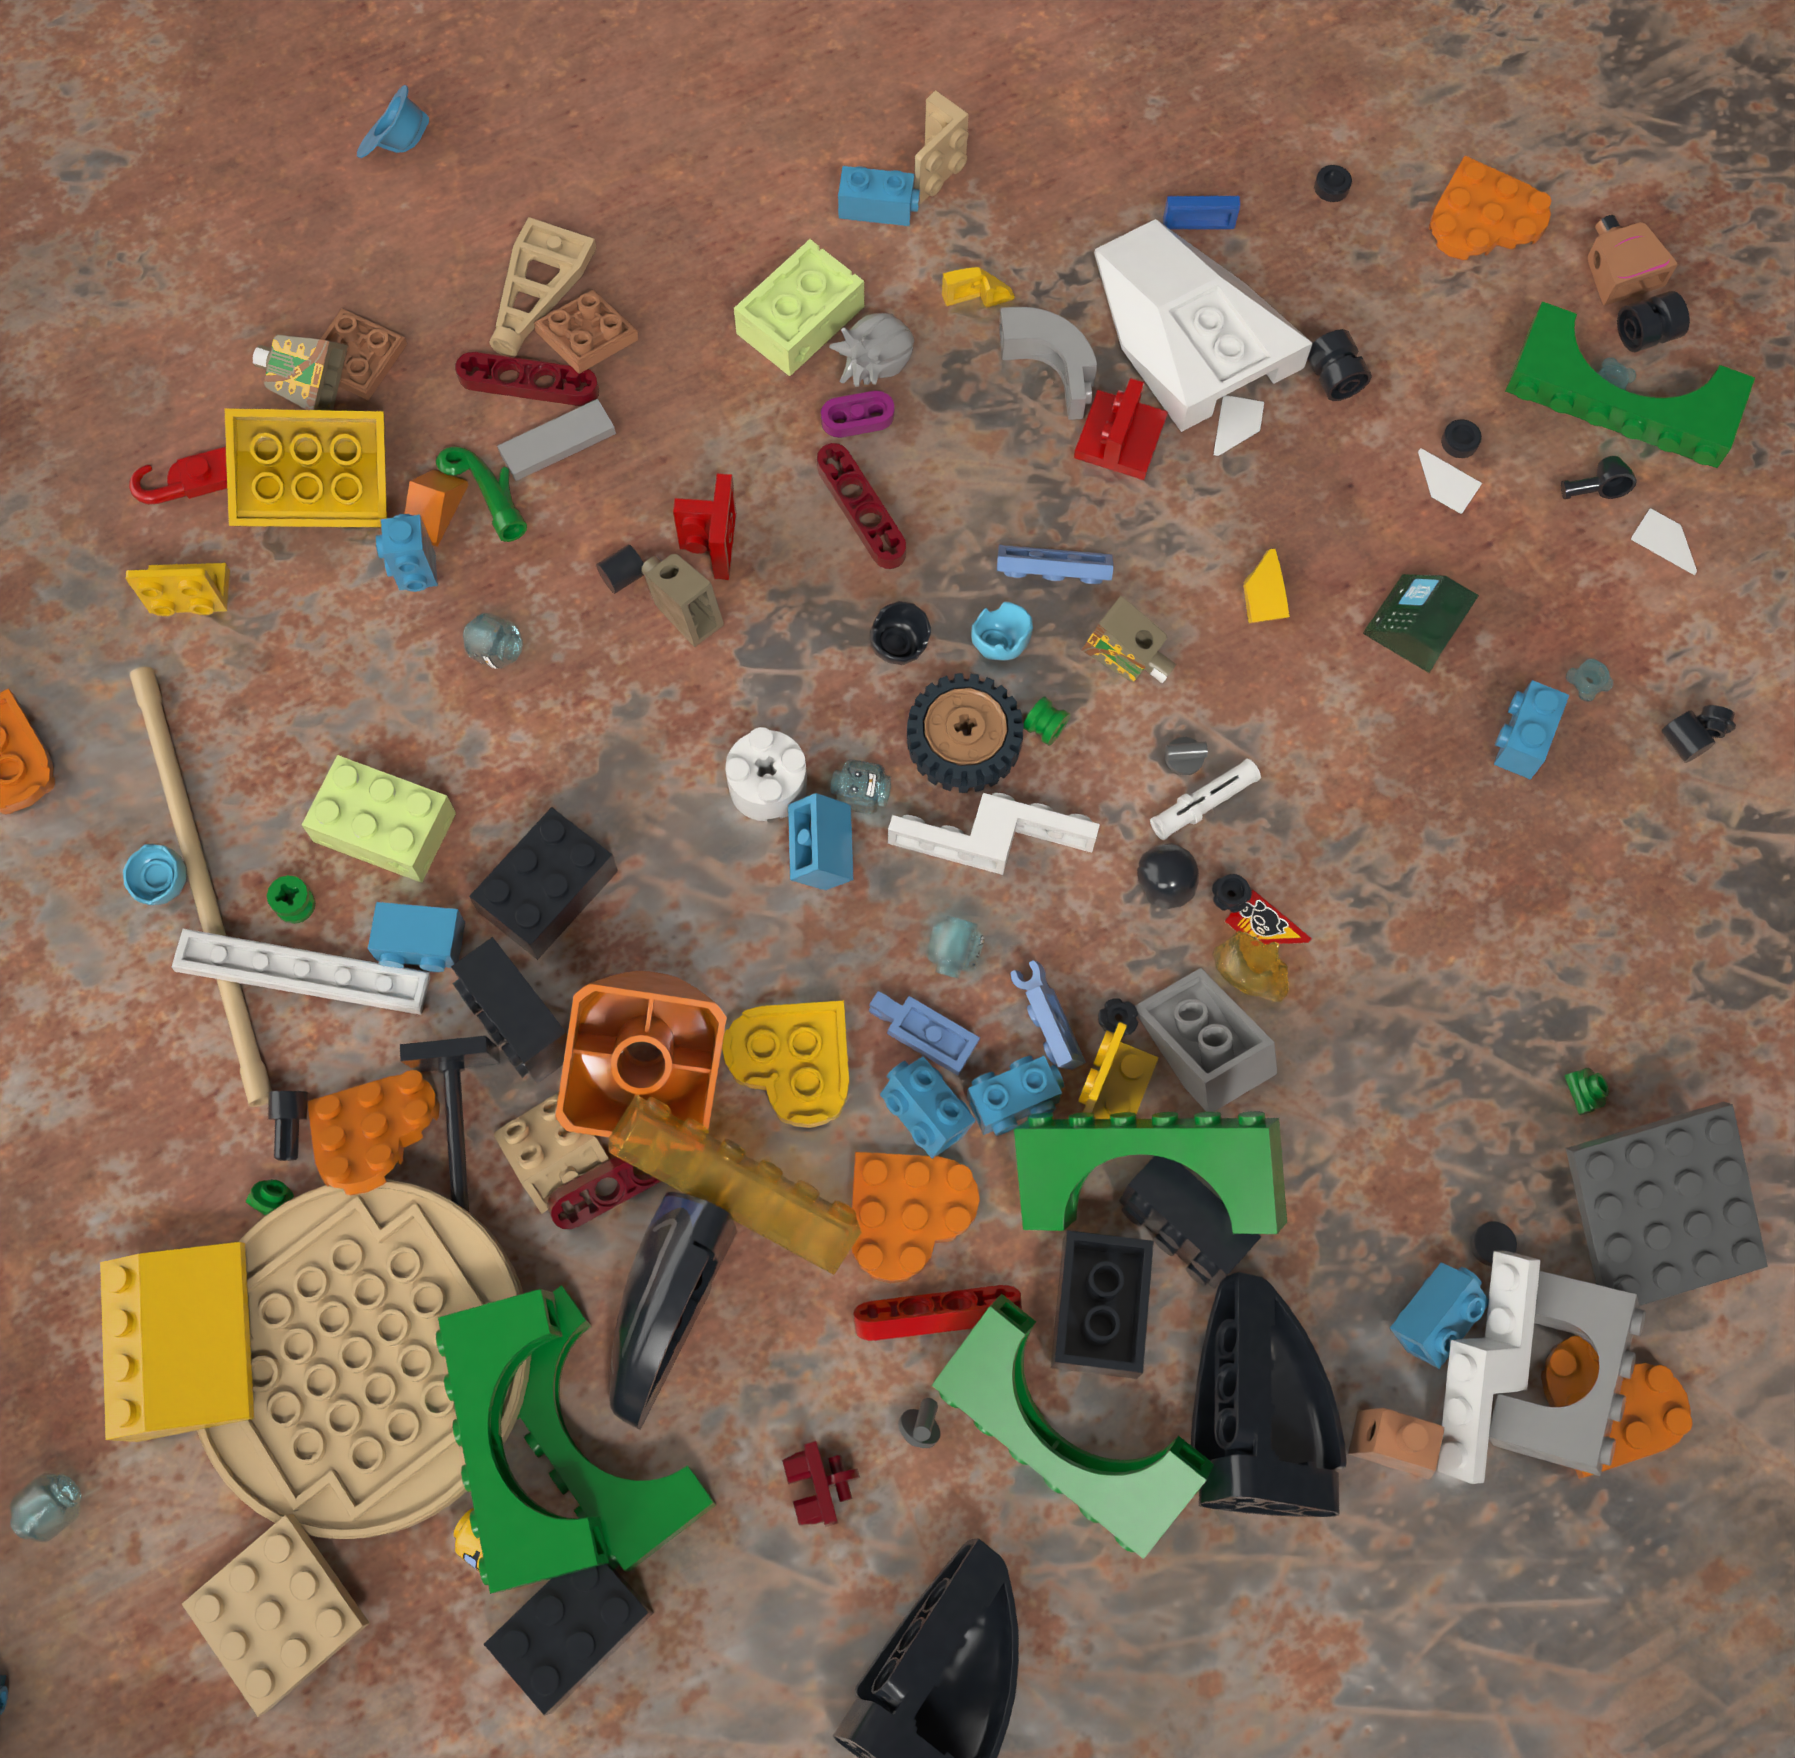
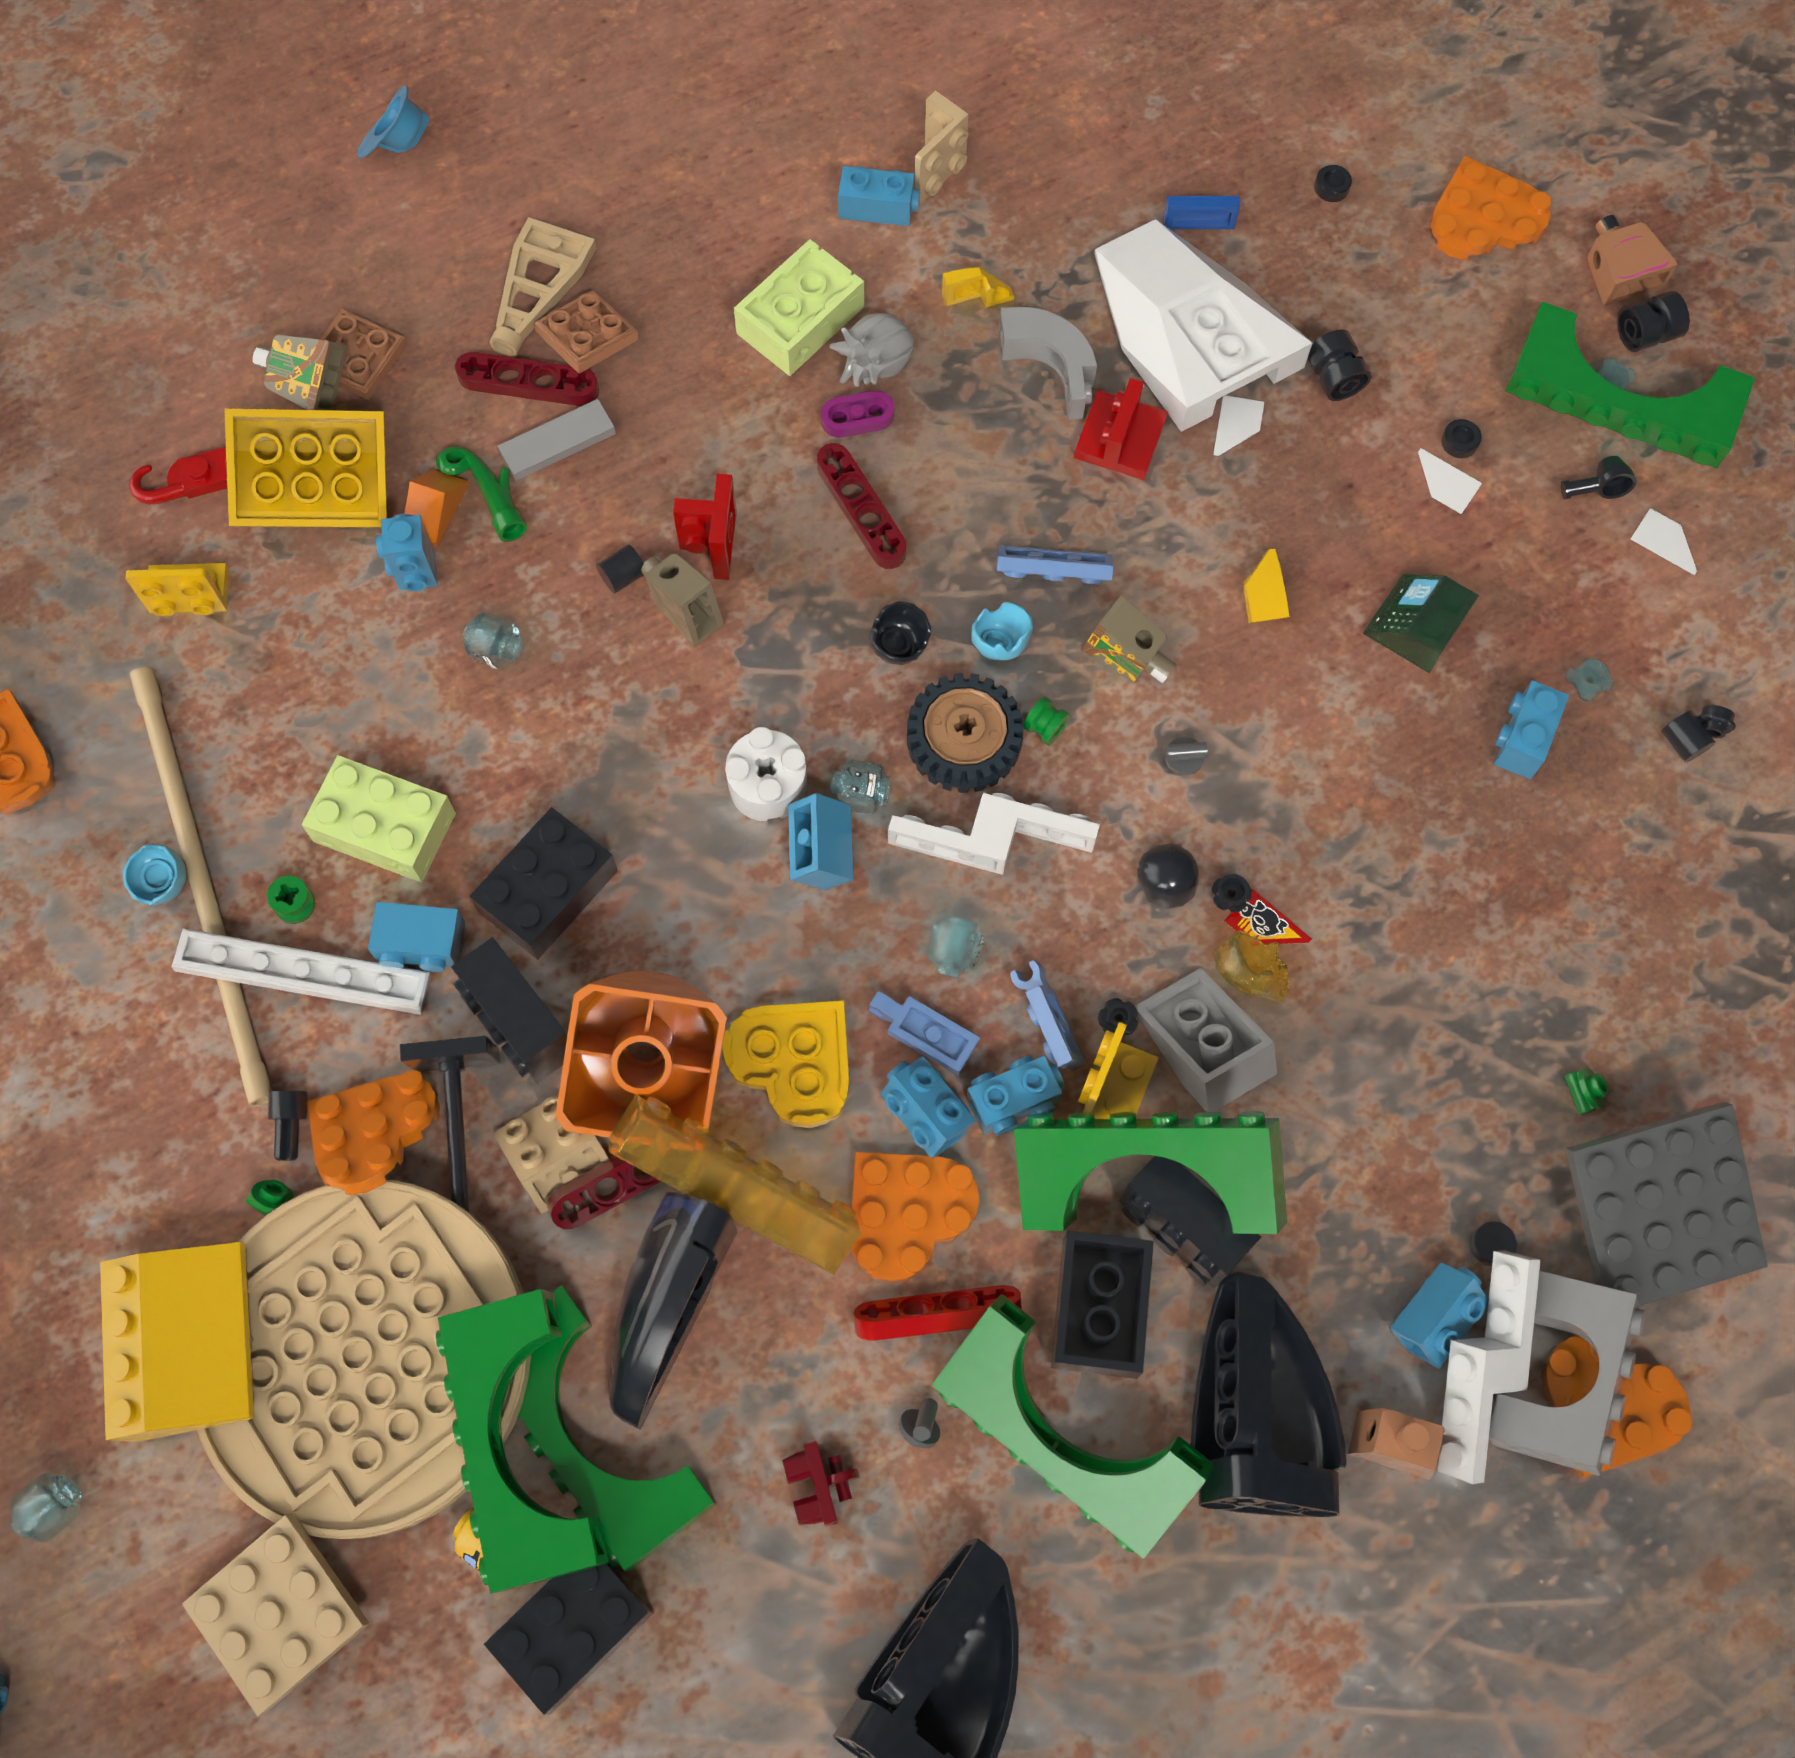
white pin [1150,758,1261,840] -> none

